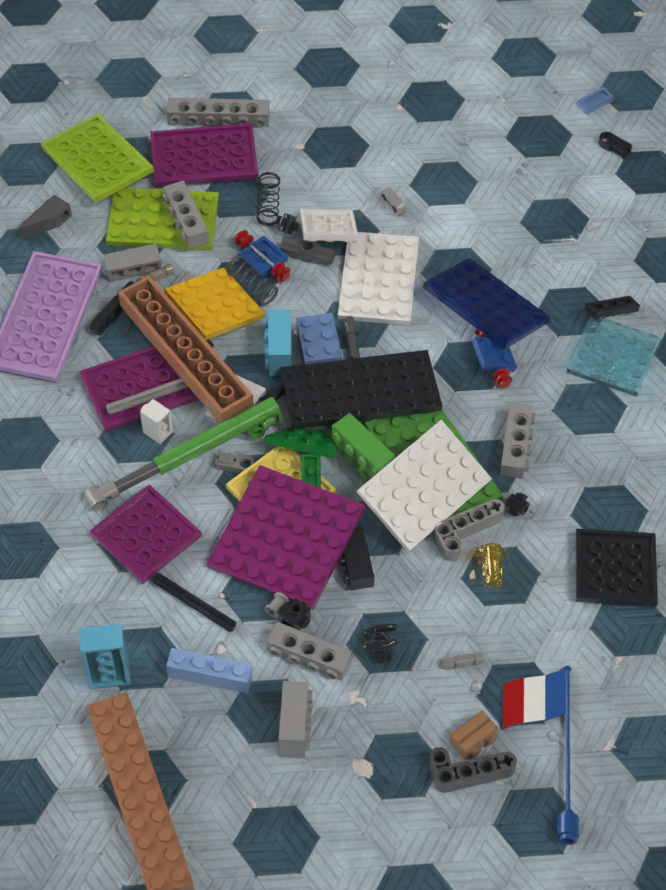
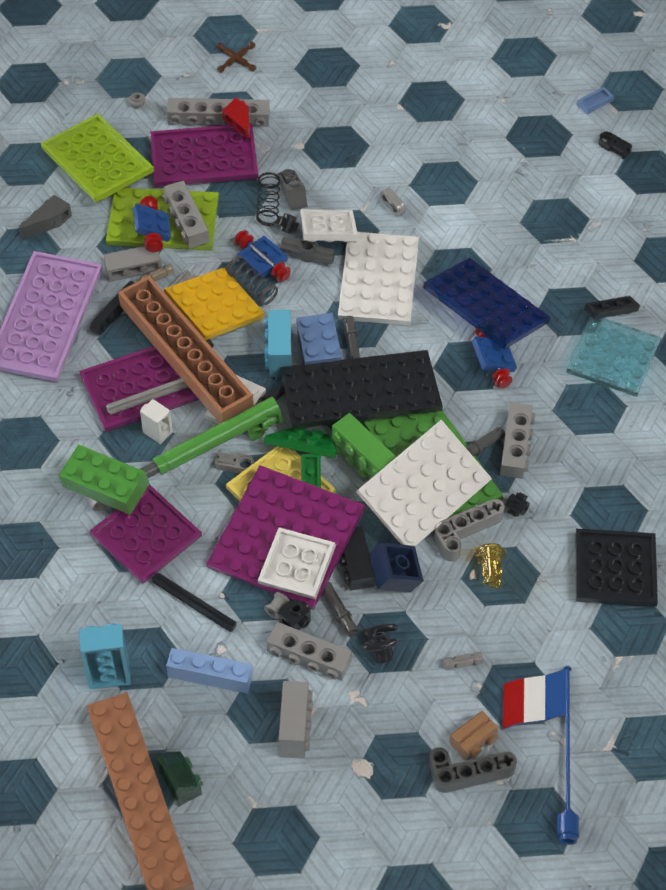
none -> bright green brick [58,444,150,515]
none -> light grey plate [129,93,146,108]
none -> blue plate [133,196,171,252]
none -> clear green slope [156,751,203,806]
none -> reddish brown piece [216,41,256,73]
none -> red slope [222,97,250,139]
none -> white plate [258,527,336,600]
none -> dark grey slope [277,169,308,210]
none -> dark grey pin [323,582,359,637]
none -> dark blue brick [369,542,424,593]
none -> dark grey pin [466,427,505,456]

